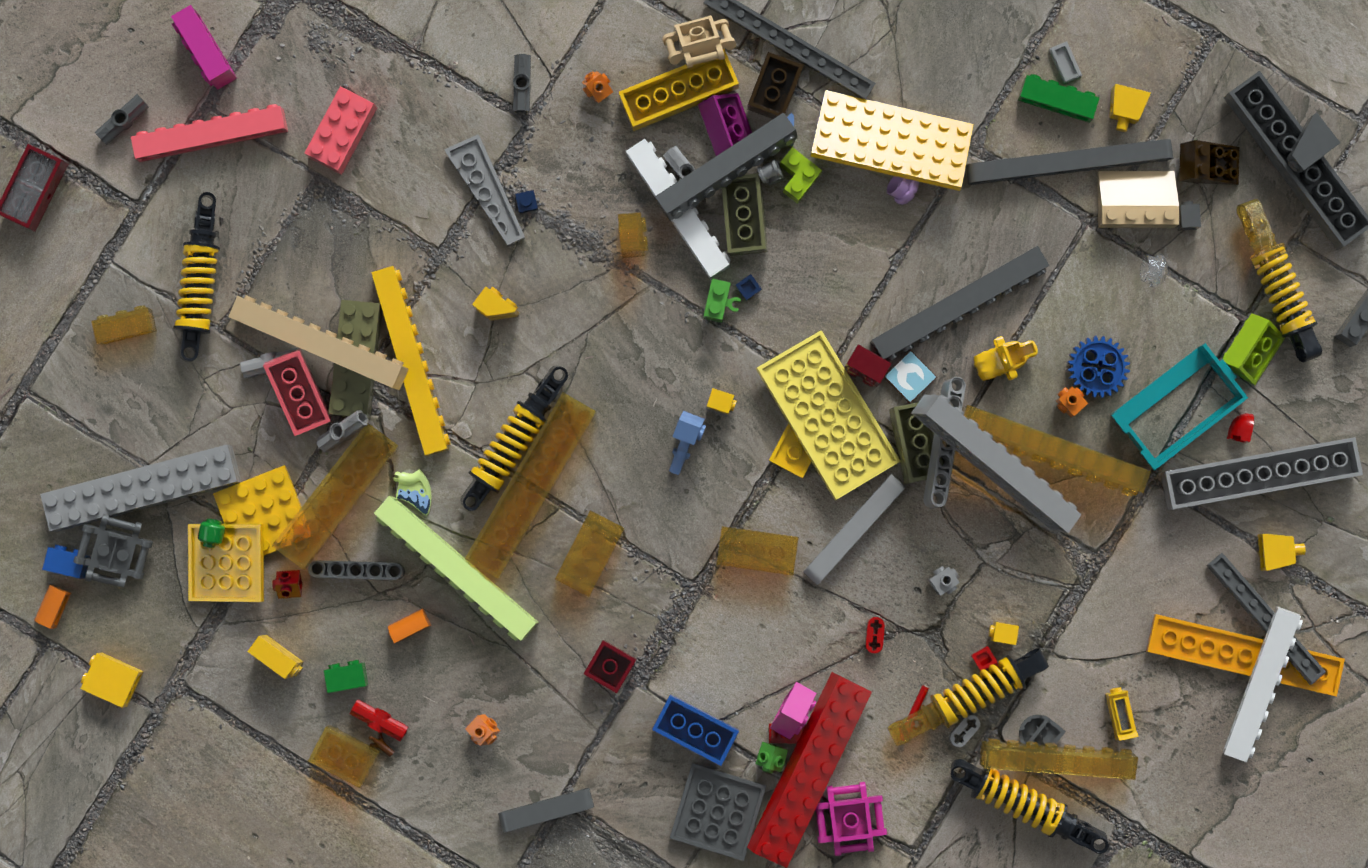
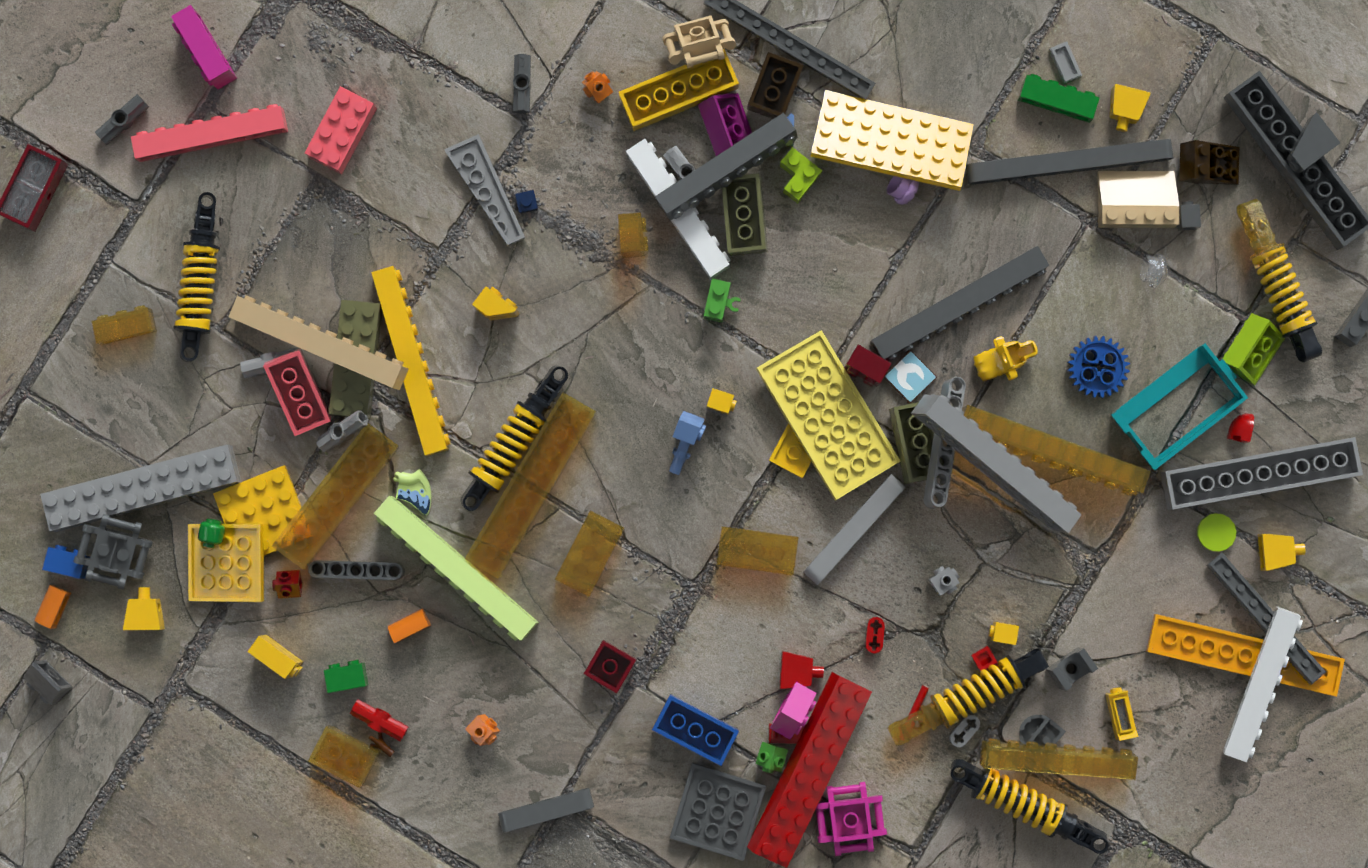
yellow brick [80,653,144,708] -> none
dark blue plate [735,274,762,301] -> none
light grey piece [757,160,785,185] -> none
orange brick [1056,386,1088,417] -> none
none -> flat silver slope [23,660,72,705]
none -> yellow torso [123,587,165,630]
none -> red torso [779,651,824,689]
none -> dark grey piece [1046,647,1098,691]
none -> lime tile [1197,513,1236,552]

